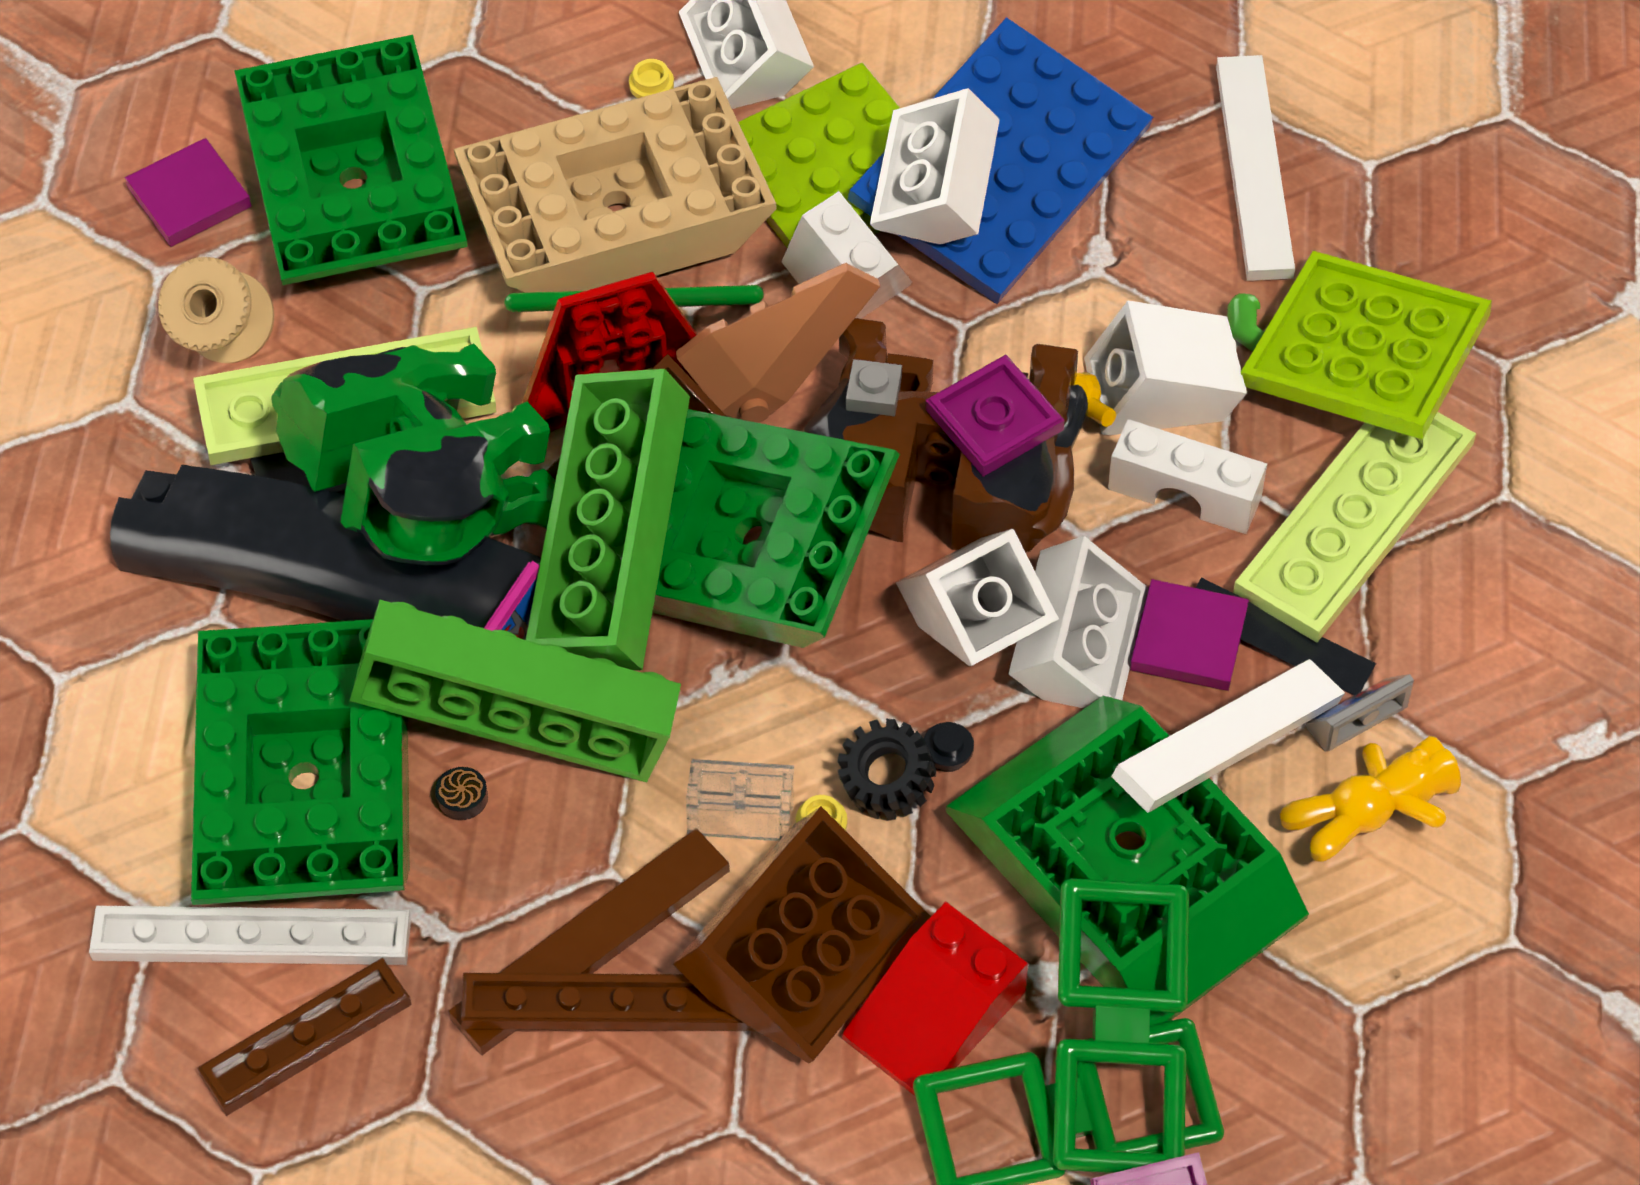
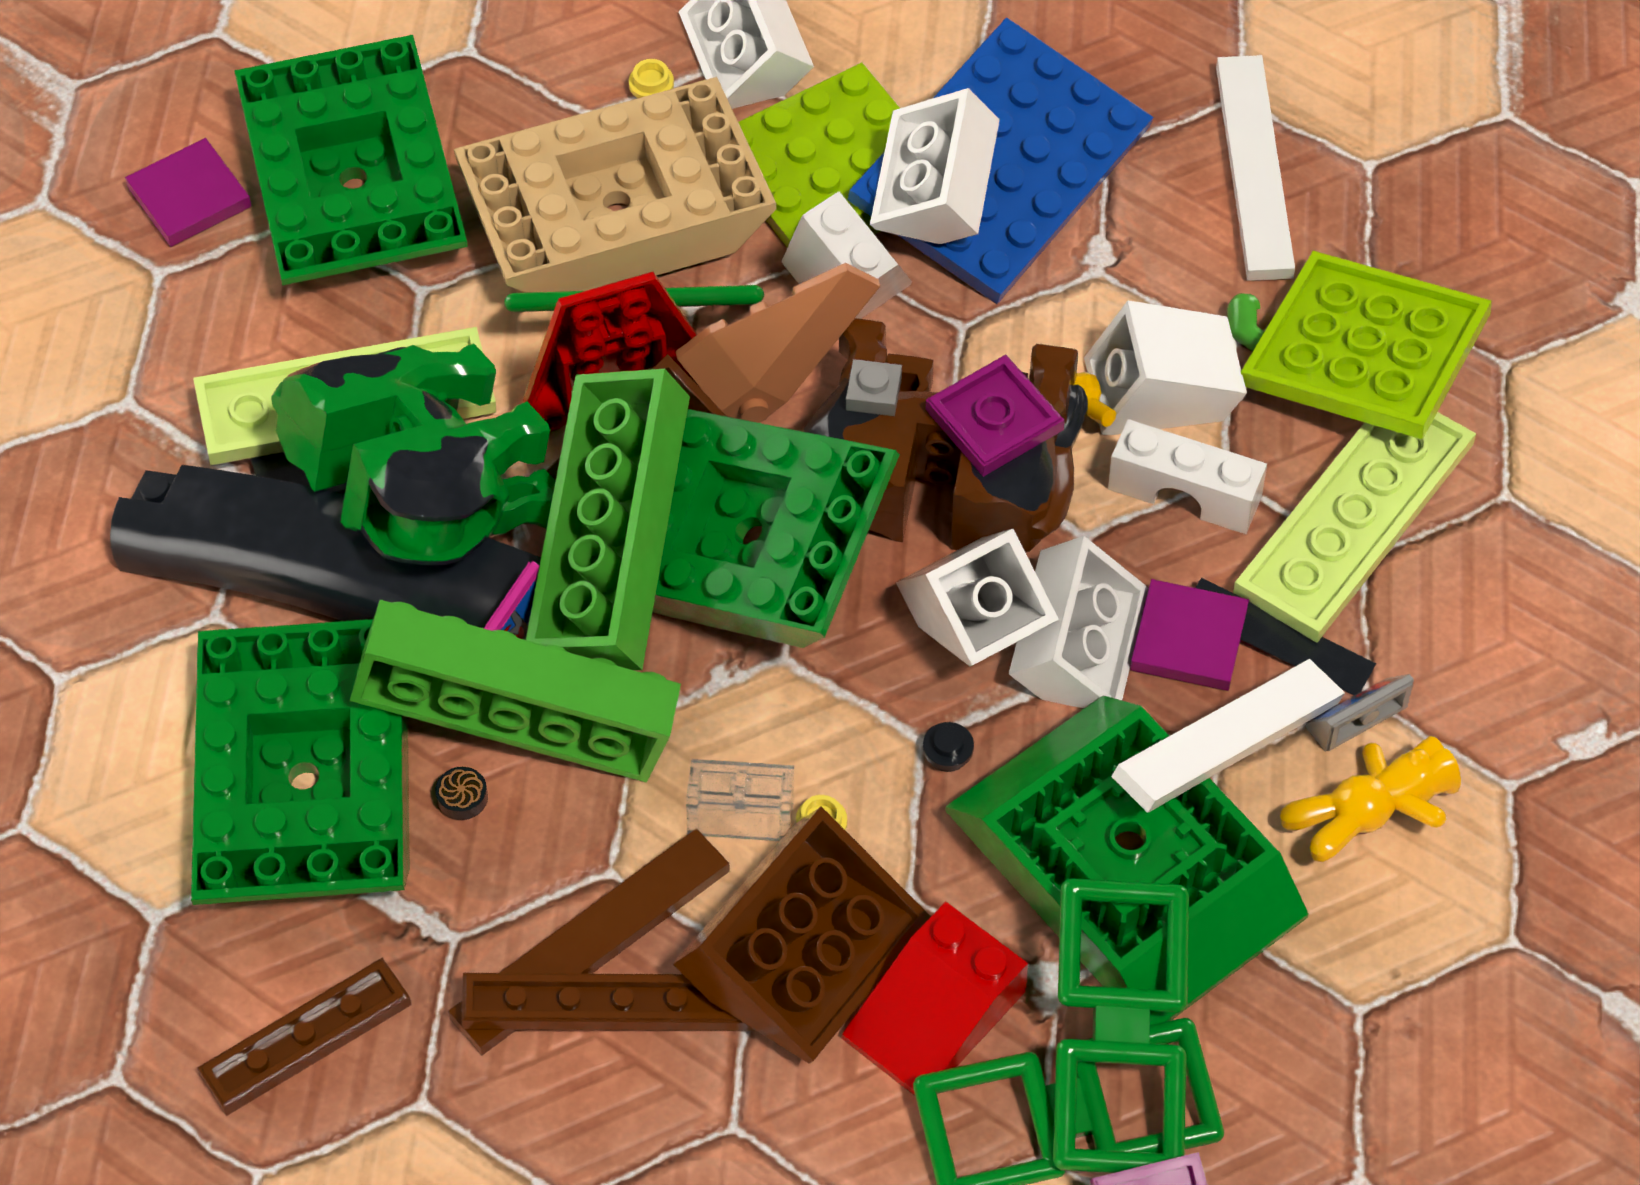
white tile [89,906,411,965] -> none
tan hose [158,257,274,363] -> none
black tyre [837,718,936,820] -> none

